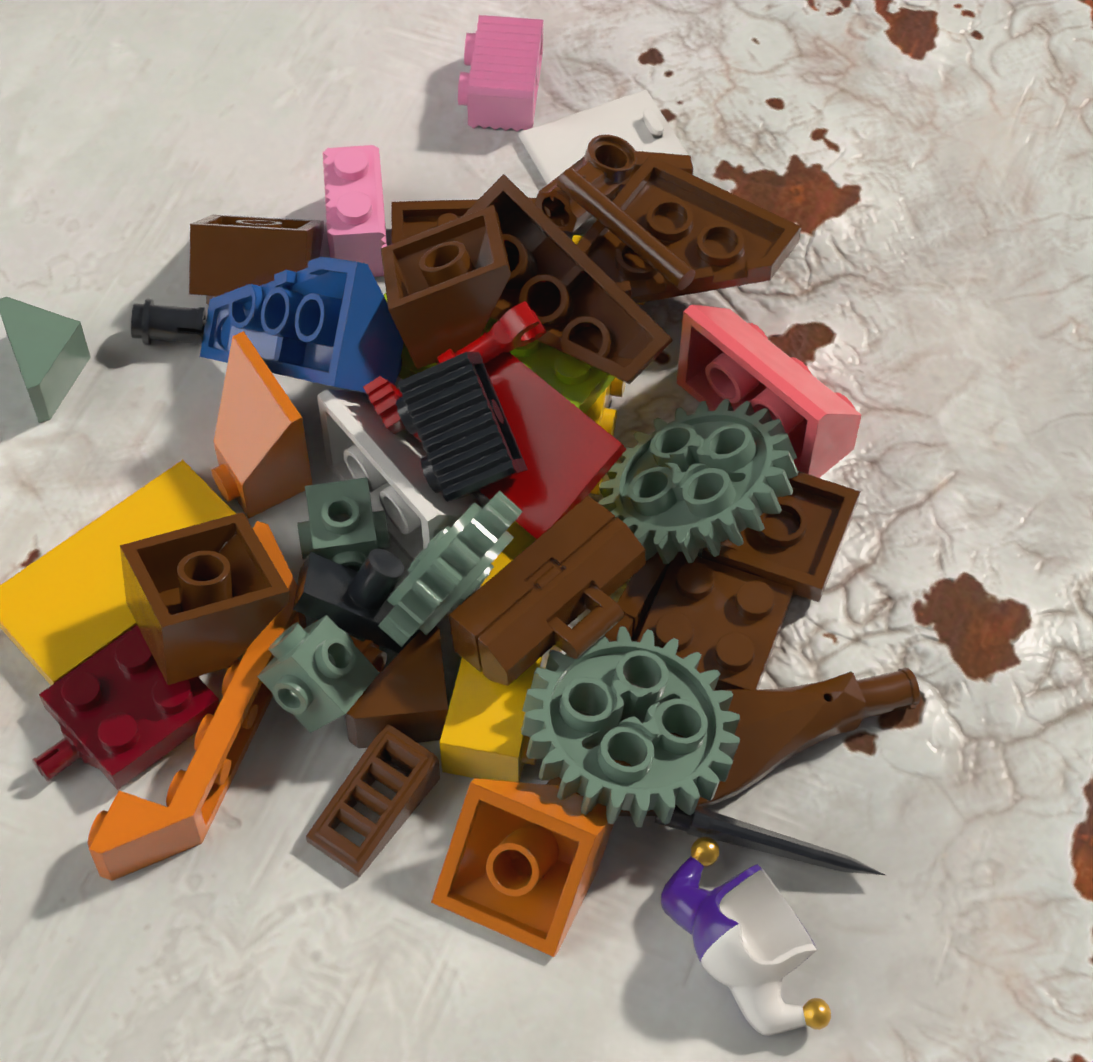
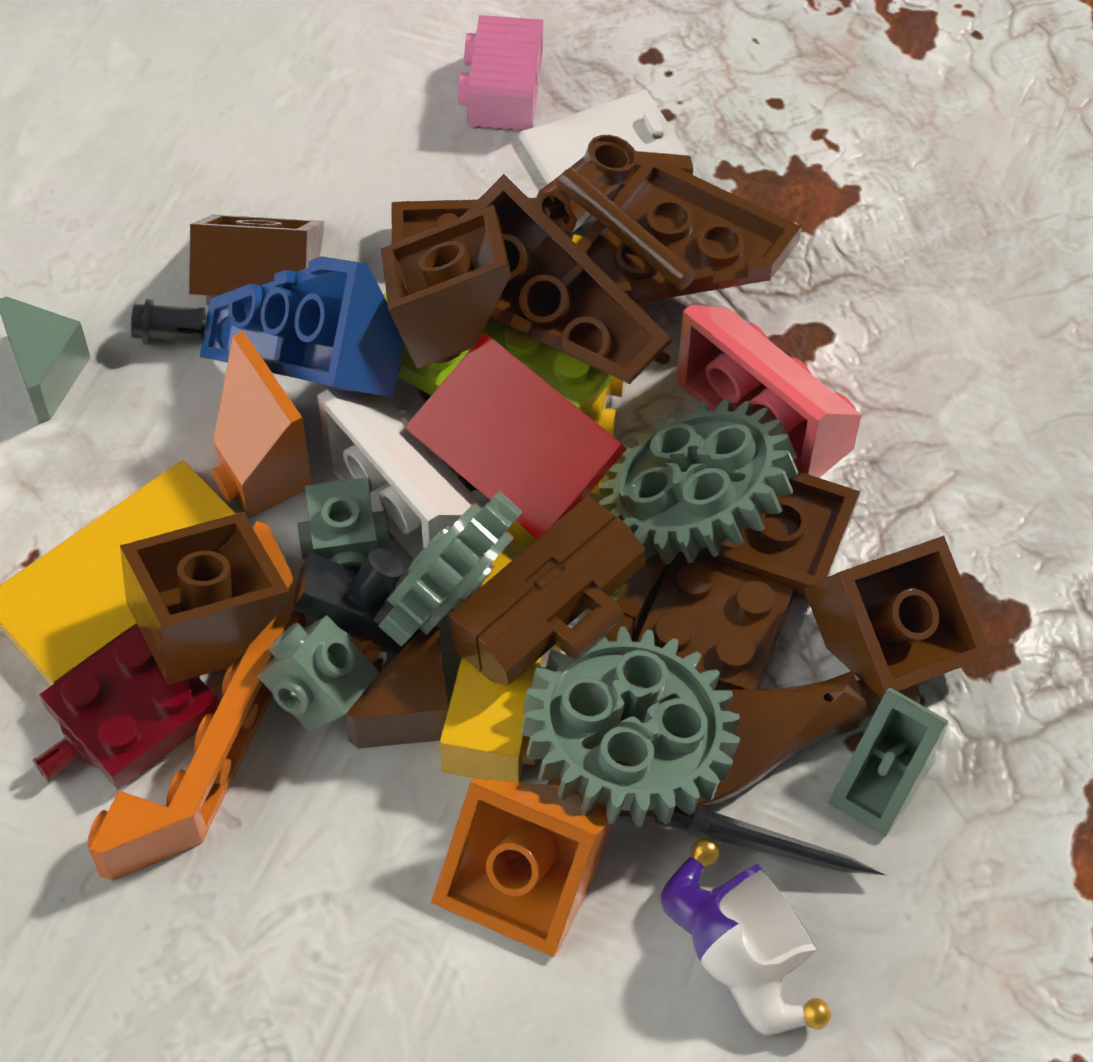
reddish brown slope [306,724,440,878] -> none
bright pink brick [322,145,387,277] -> none
red piece [363,301,546,435] -> none
black brick [396,352,528,502] -> none
none -> reddish brown slope [804,535,992,698]
none -> sand green slope [828,688,949,837]

